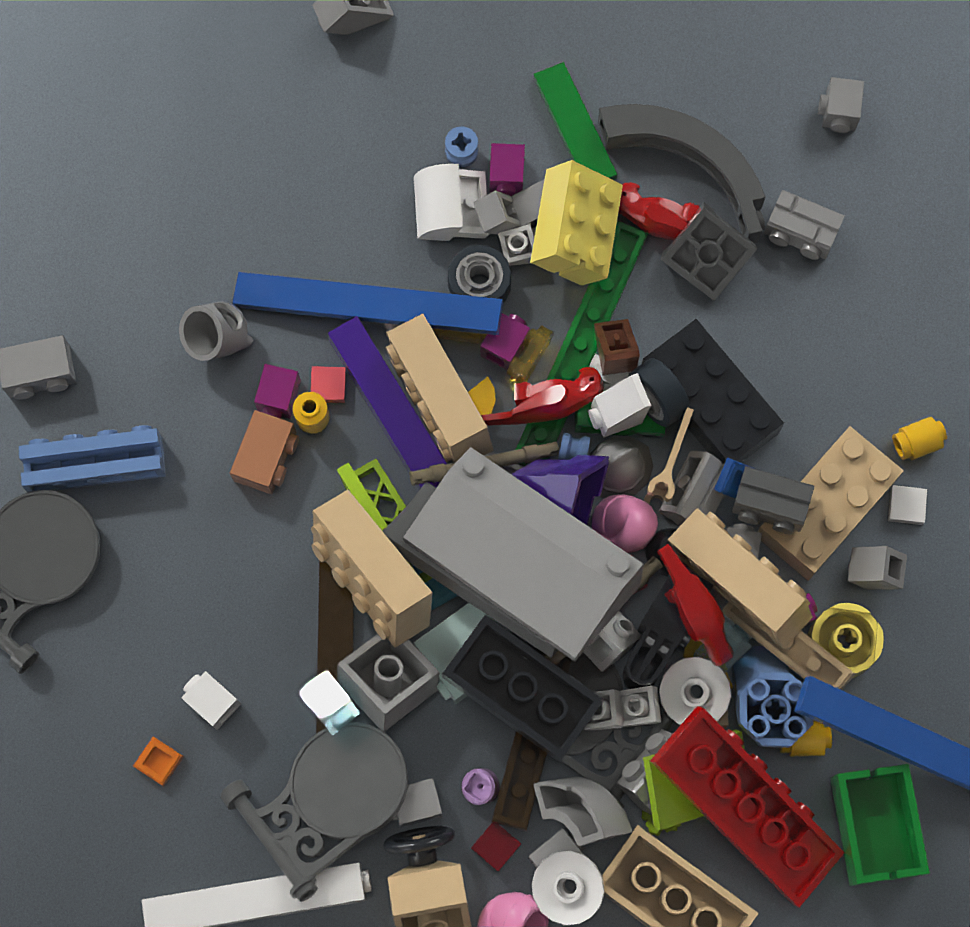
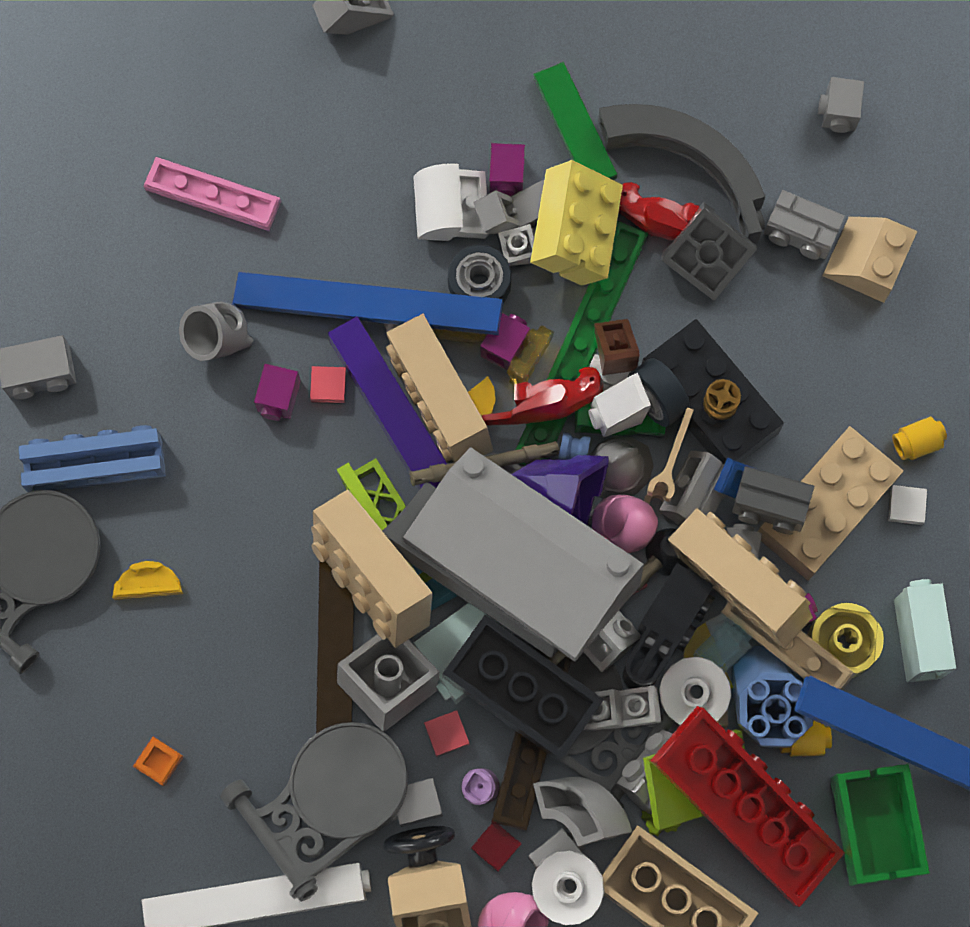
white brick [181,671,241,730] -> none
nougat brick [230,410,299,494] -> none
yellow brick [293,392,330,434] -> none
clear light blue brick [298,670,360,736] -> none
medium blue wheel [445,126,478,167] -> none
red animal [657,544,734,667] -> none
light grey brick [848,546,907,590] -> none
none -> yellow tile [112,561,184,600]
none -> bright pink tile [144,157,281,231]
none -> coral tile [424,710,470,757]
none -> pearl gold wheel [703,379,741,420]
none -> tan slope [822,217,917,303]
none -> light aqua brick [894,579,956,683]

